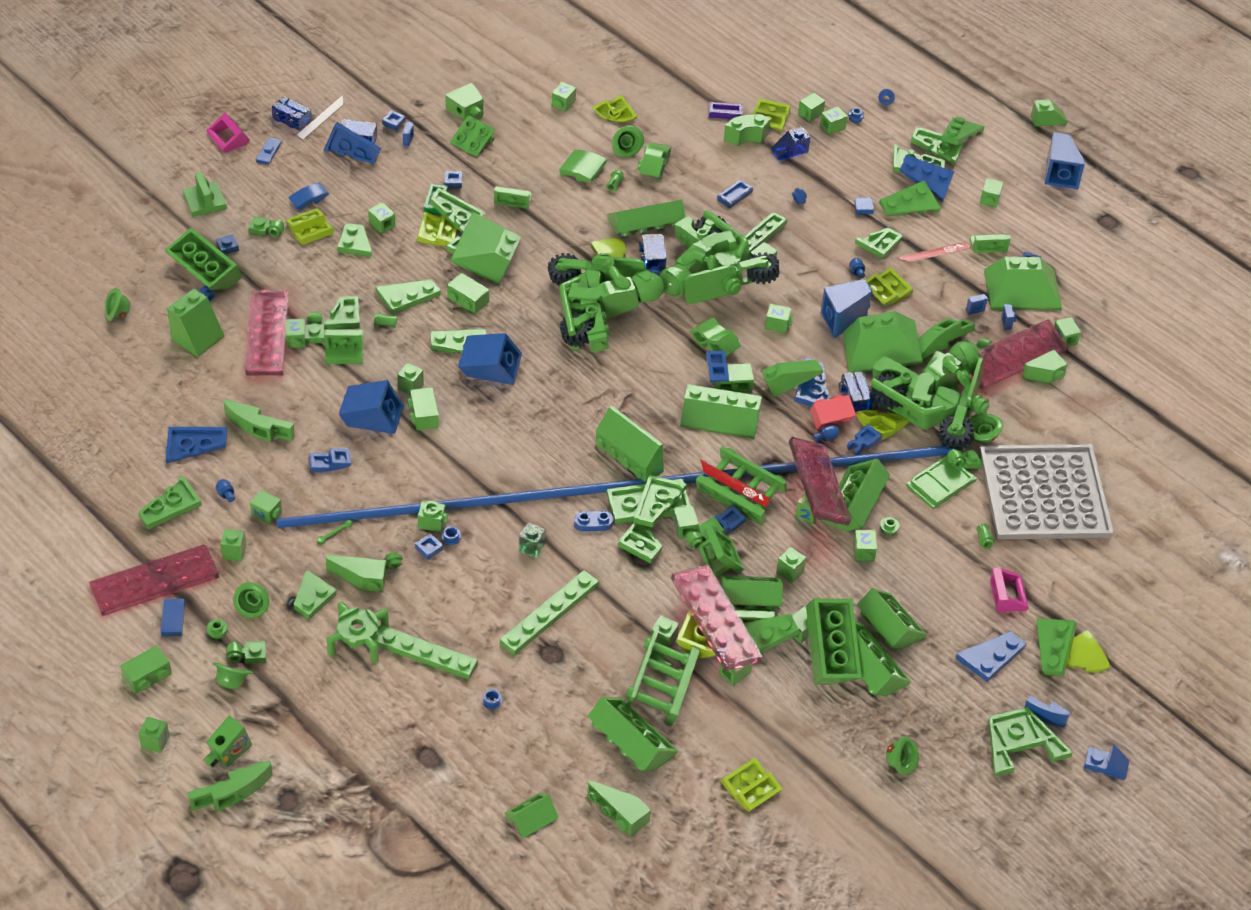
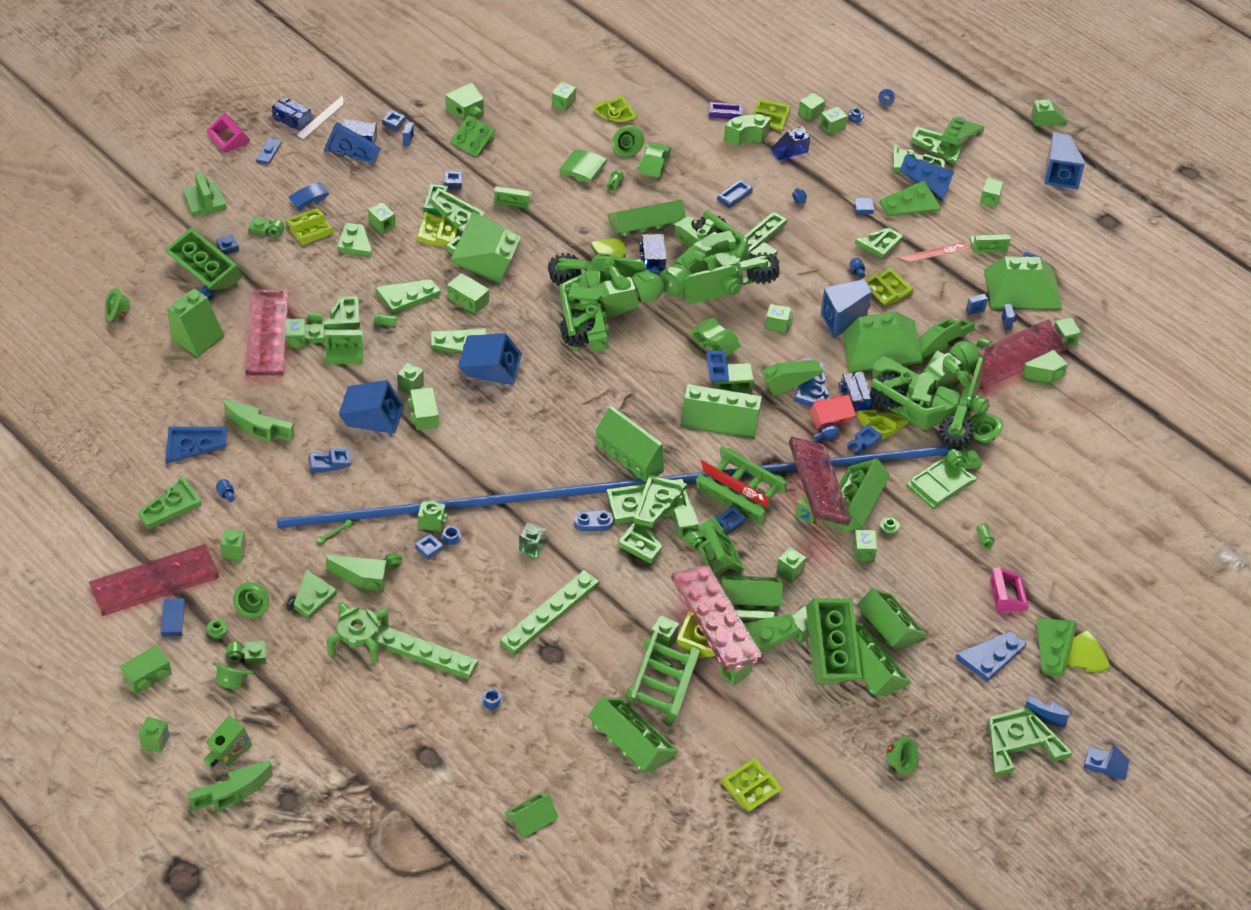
bright green brick [250,490,282,525] -> none
slope [587,781,651,836] -> none
light grey plate [979,444,1114,540] -> none

